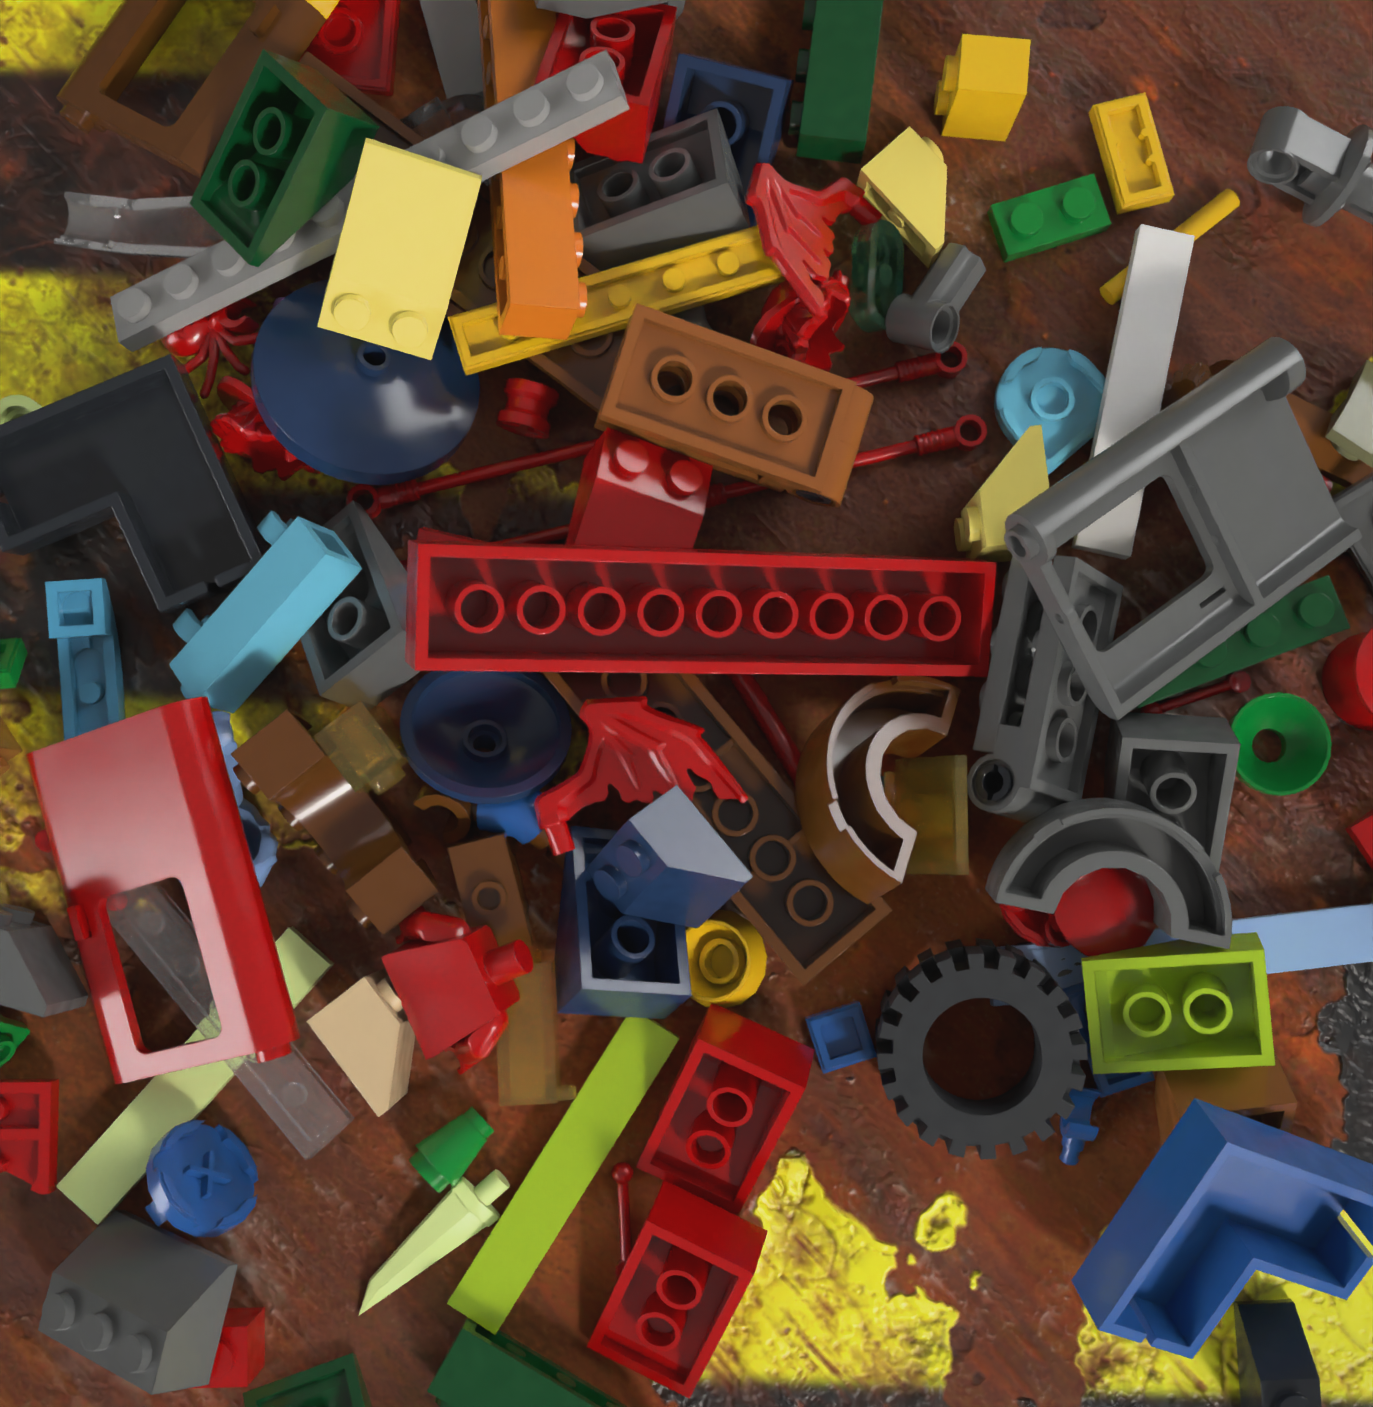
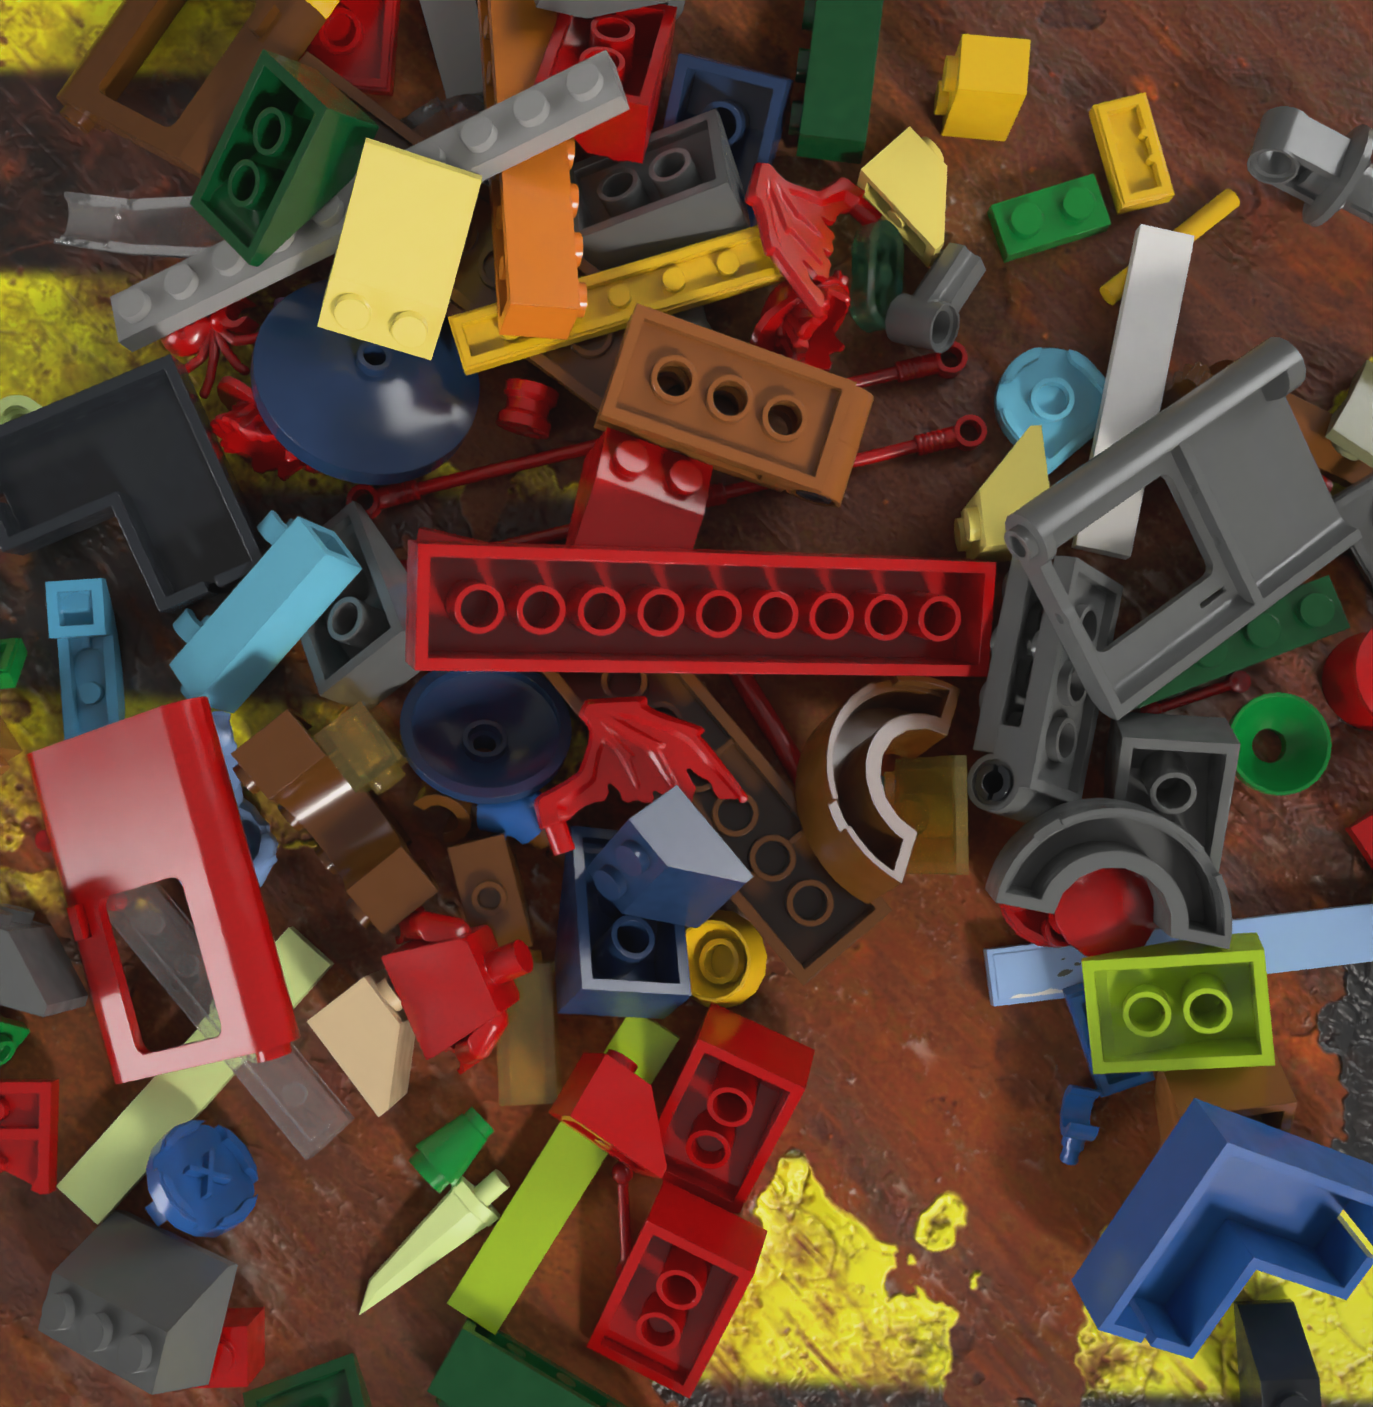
blue tile [804,1000,877,1074] -> none
black tyre [875,938,1088,1160] -> none
none -> red slope [548,1049,667,1179]

